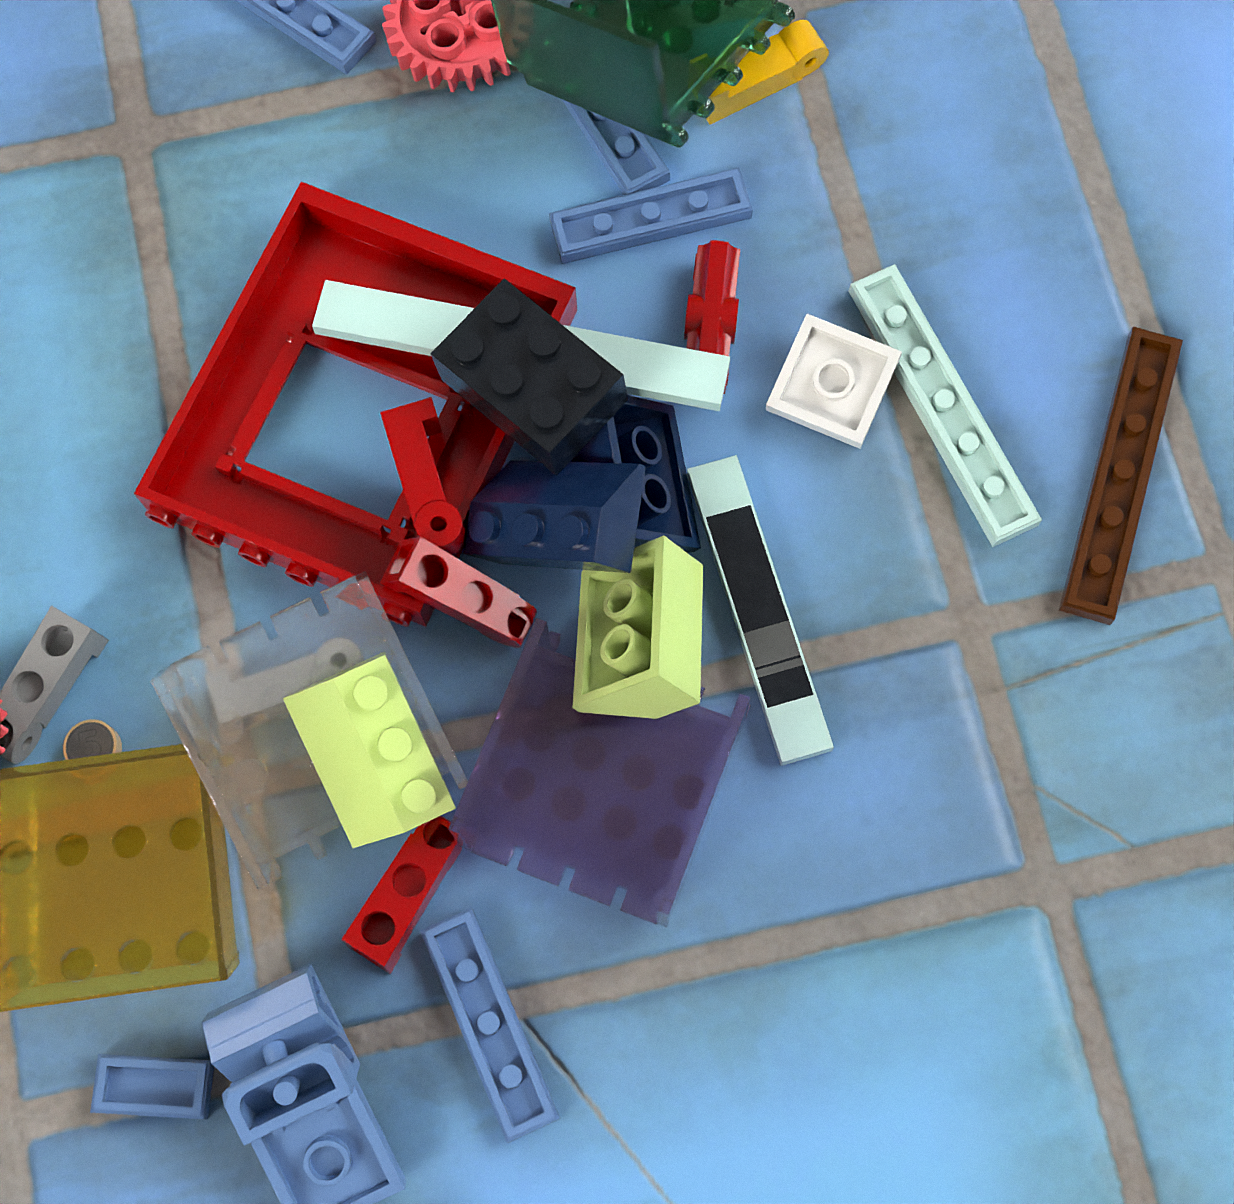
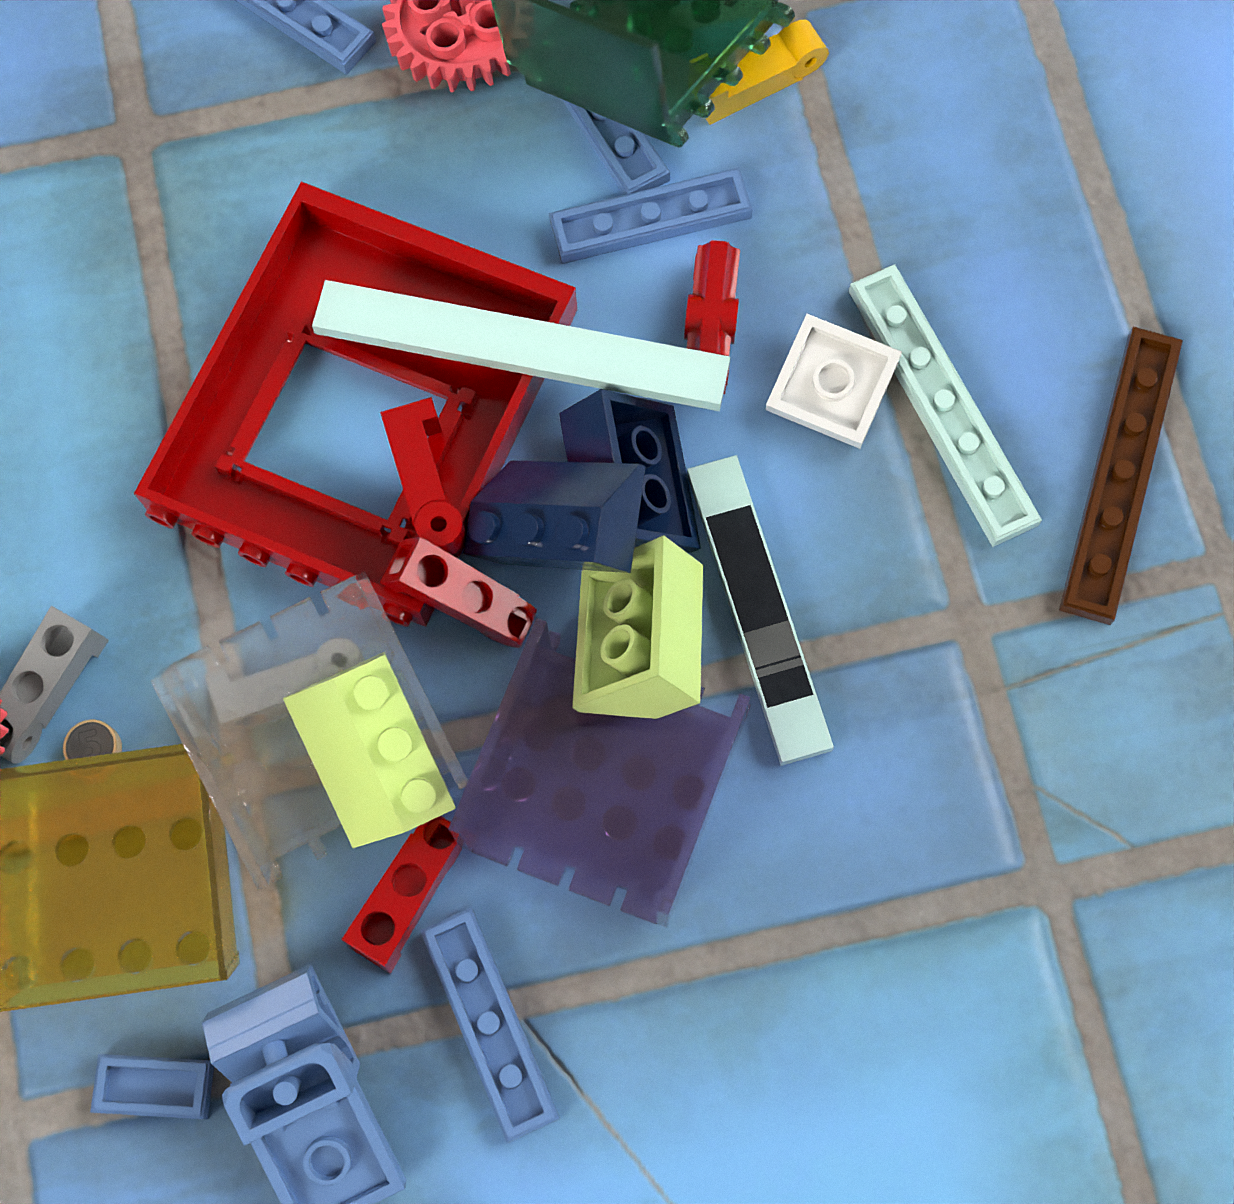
black brick [430,278,628,476] -> none

